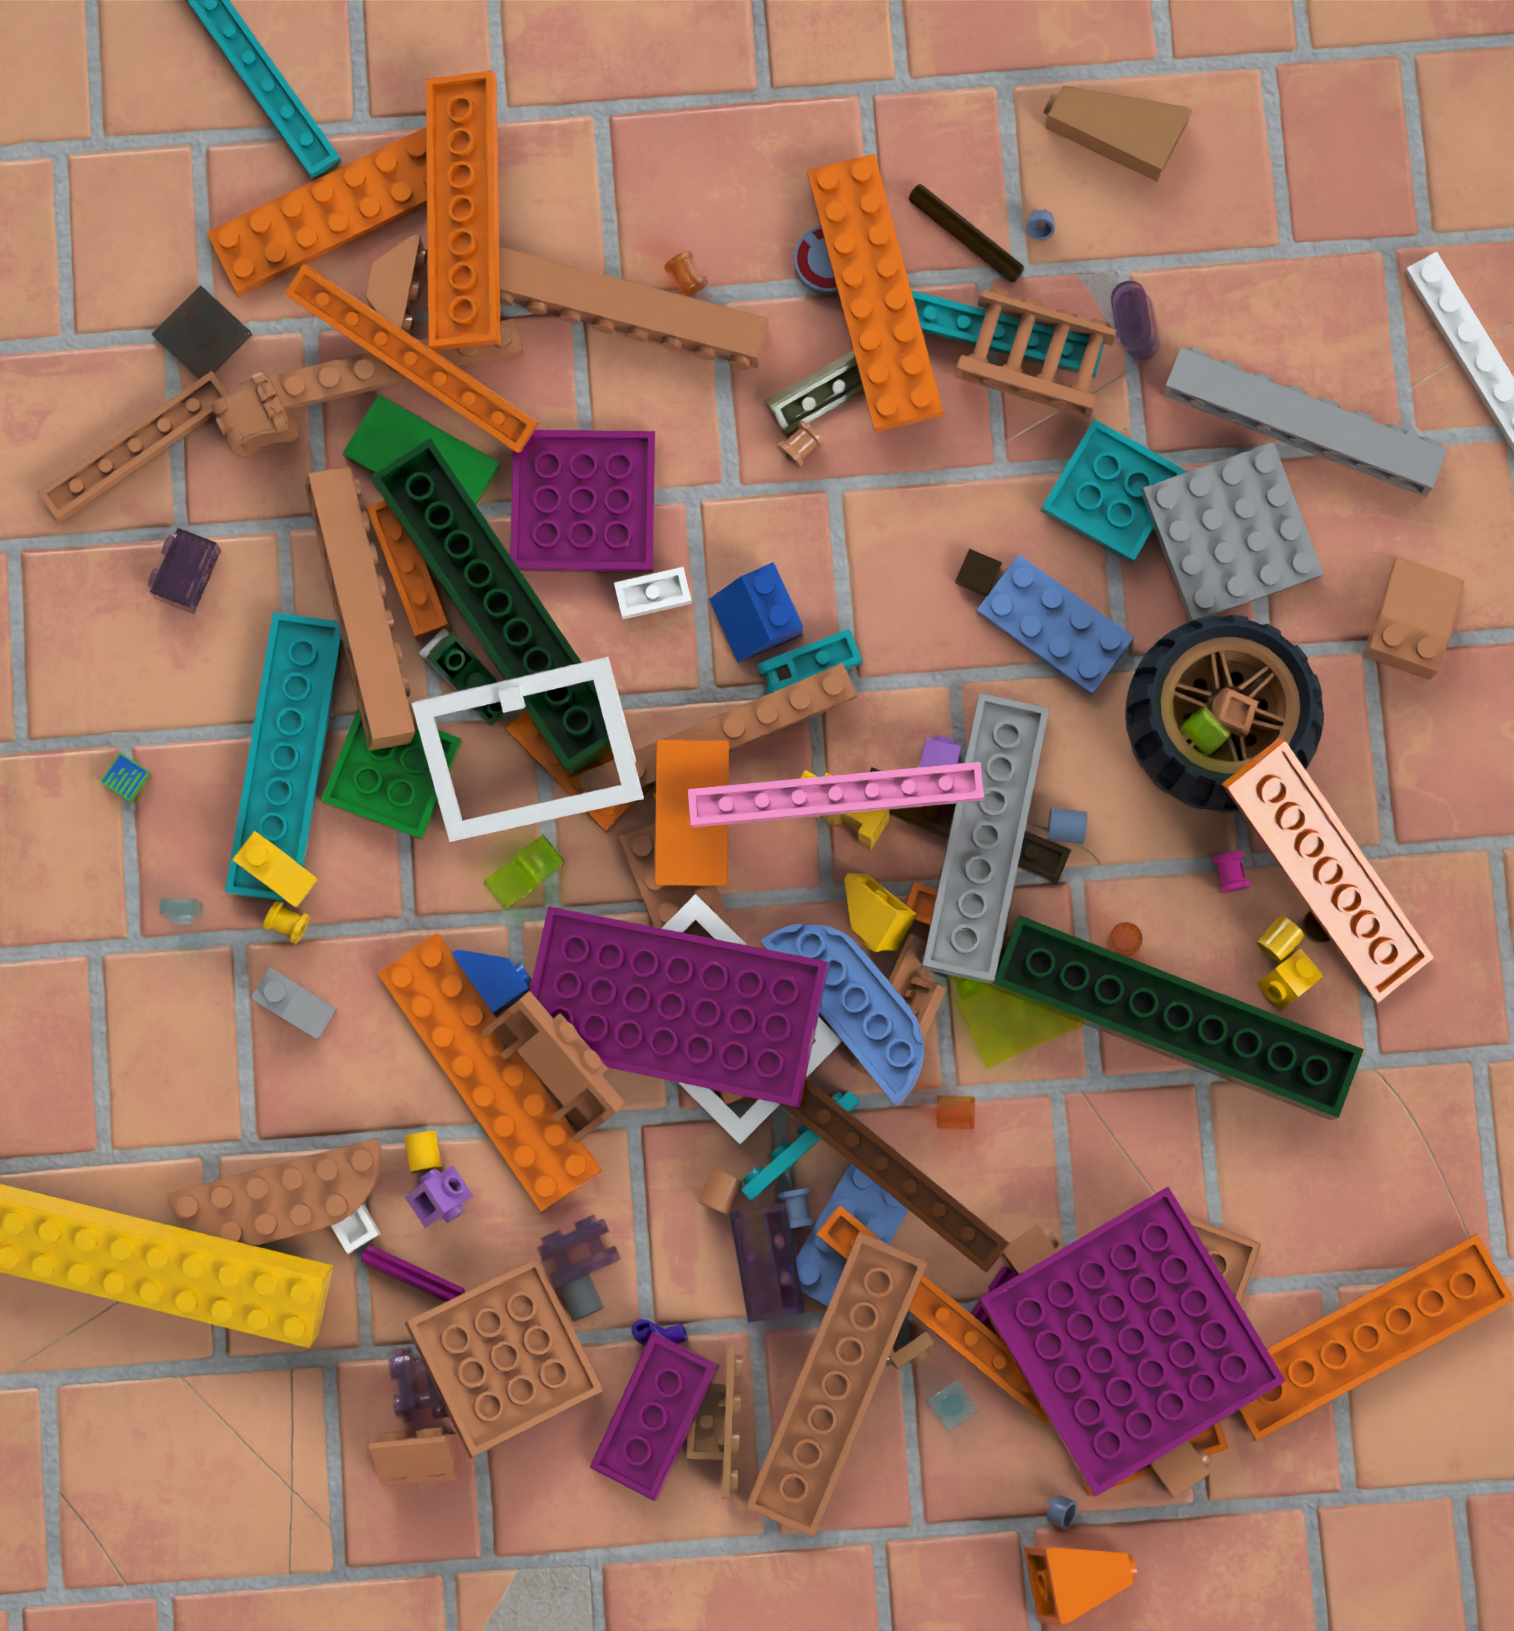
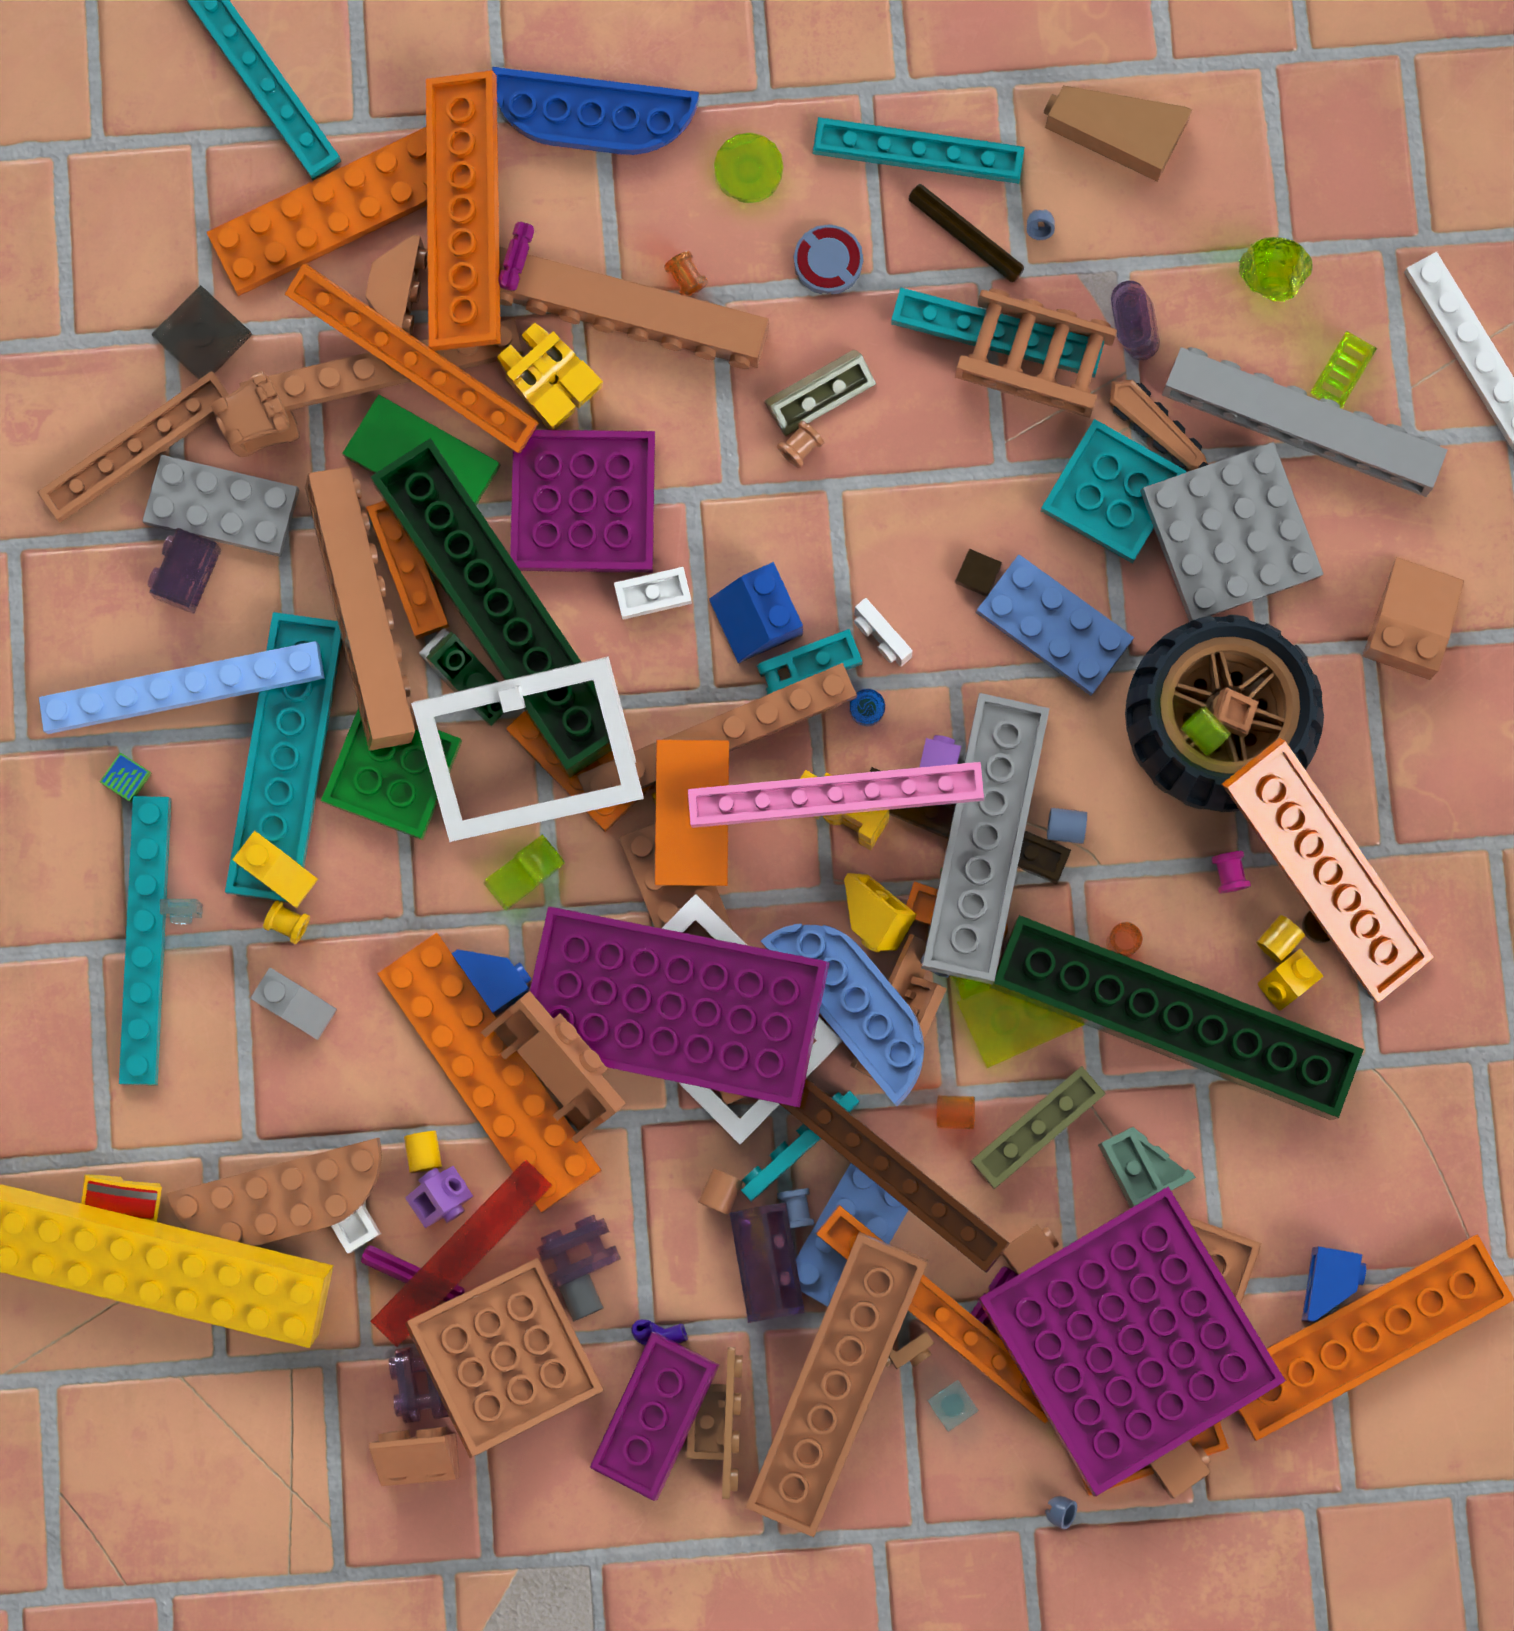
orange plate [807,154,943,433] -> none
orange slope [1023,1546,1137,1625] -> none
none -> light blue plate [39,641,325,734]
none -> slope [80,1174,162,1222]
none -> teal plate [119,796,171,1086]
none -> light grey plate [142,455,299,557]
none -> clear red plate [370,1160,553,1347]
none -> blue plate [492,67,699,155]
none -> yellow hips [497,323,603,430]
none -> magenta axle [498,222,534,291]
none -> clear neon green tile [714,133,784,203]
none -> teal tile [813,117,1025,184]
none -> clear blue tile [849,689,885,726]
none -> white plate [854,598,913,667]
none -> olive plate [970,1066,1106,1189]
none -> sand green wing [1098,1127,1196,1208]
none -> nougat sword [1109,379,1209,471]
none -> clear neon green hair [1239,237,1313,302]
none -> blue slope [1302,1246,1366,1322]
none -> clear neon green slope [1310,331,1377,409]

